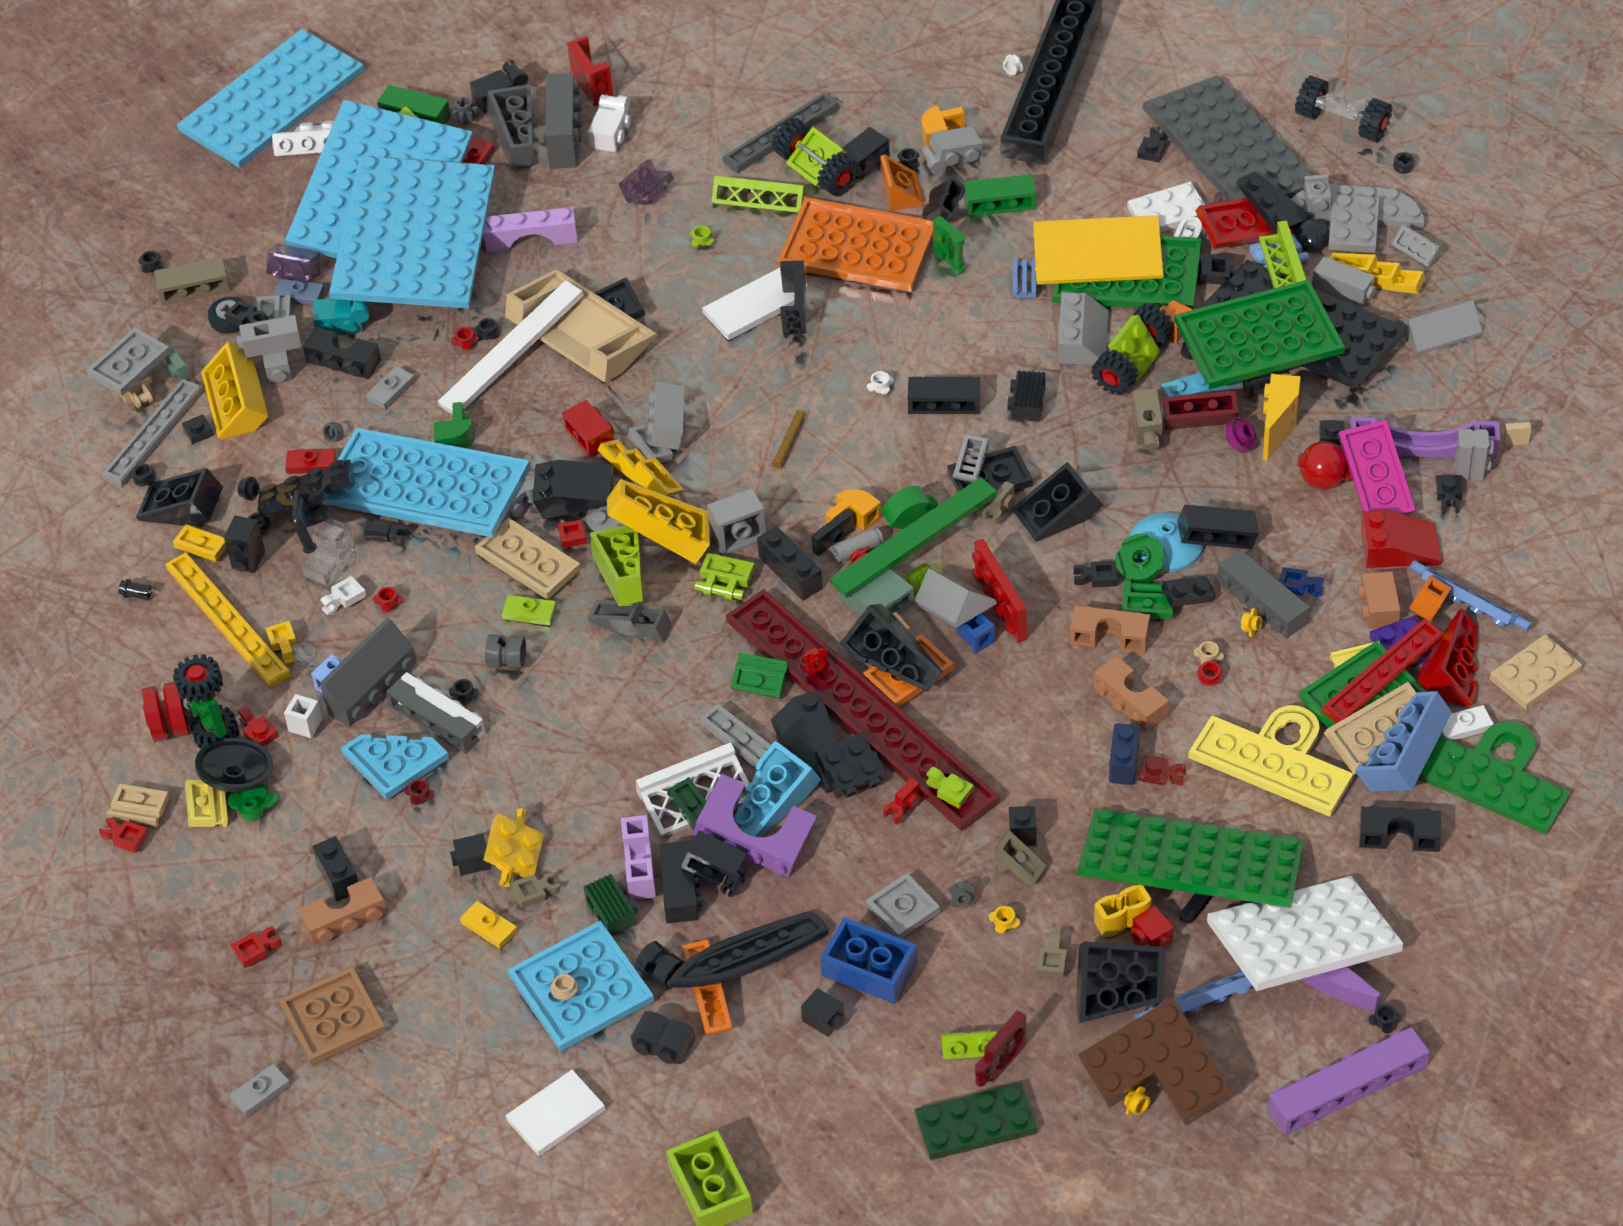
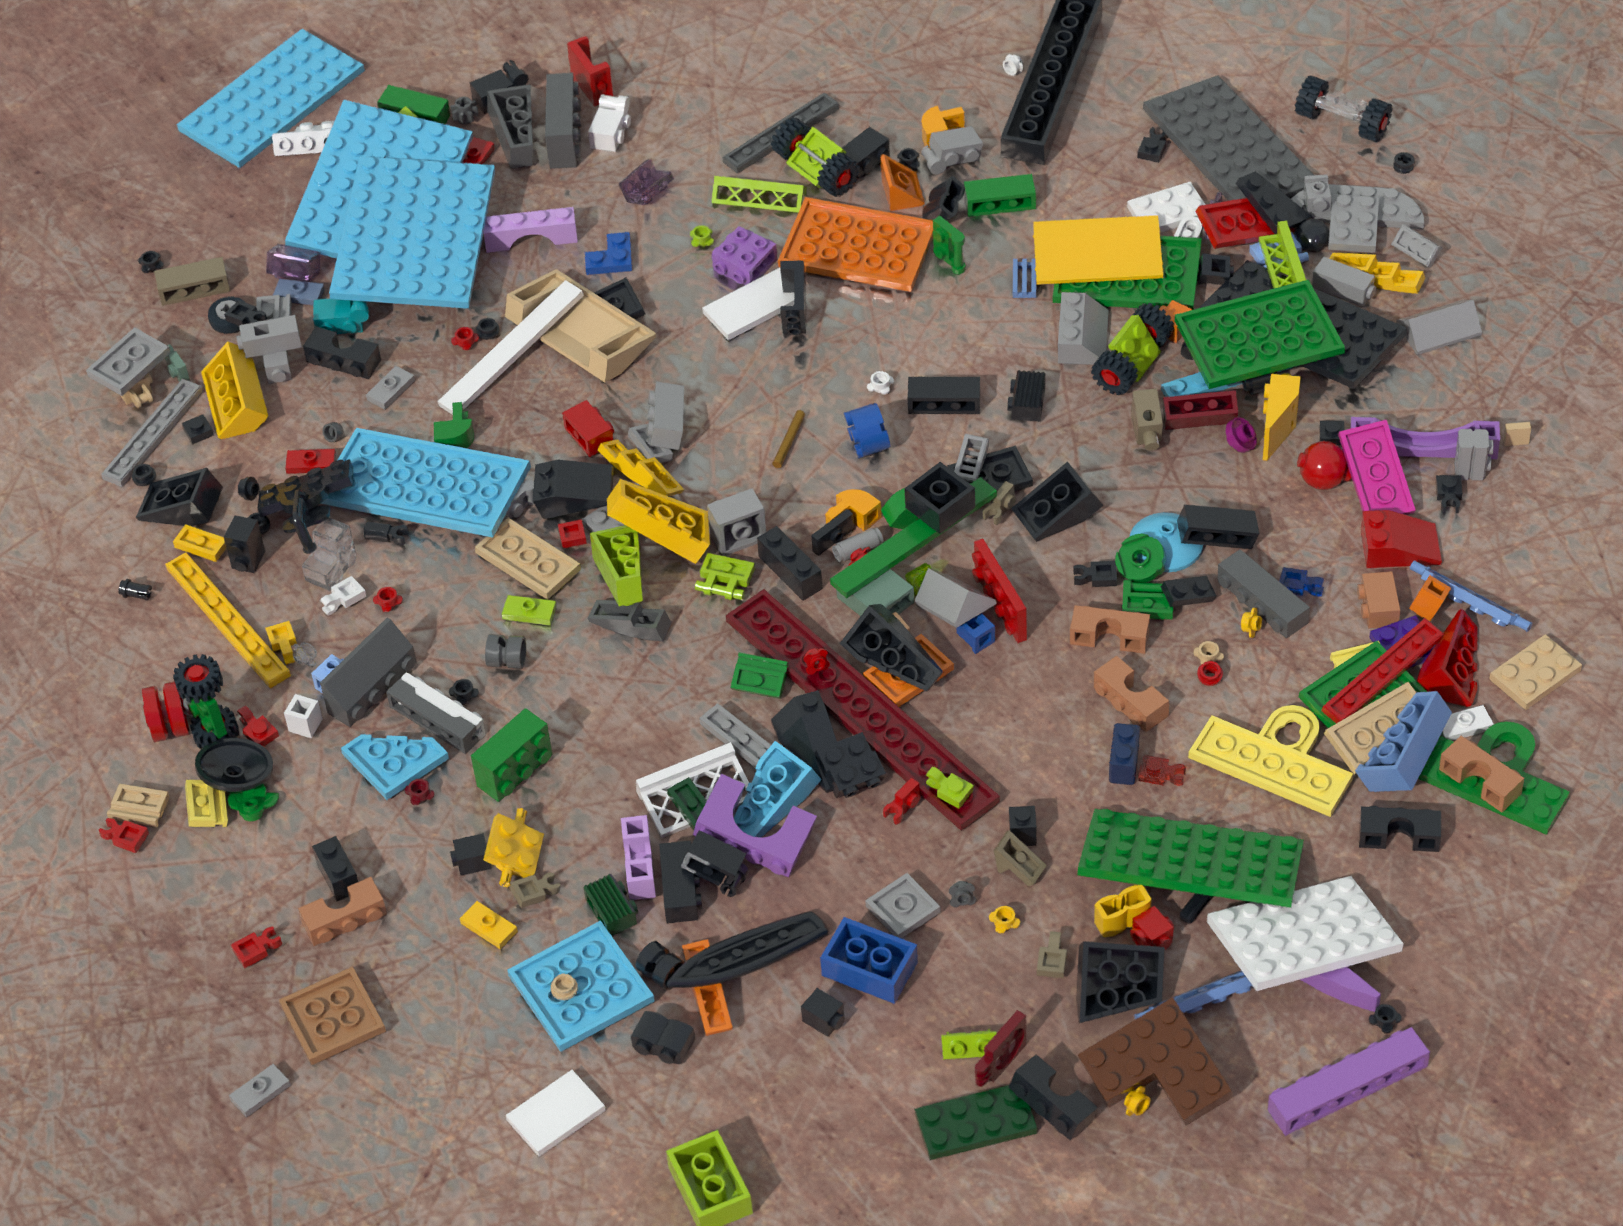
none -> green brick [471,708,553,802]
none -> blue plate [585,232,632,275]
none -> medium lavender brick [711,226,777,285]
none -> blue brick [844,403,891,459]
none -> black brick [904,462,975,534]
none -> black arch [1008,1054,1098,1141]
none -> nougat arch [1439,736,1524,812]

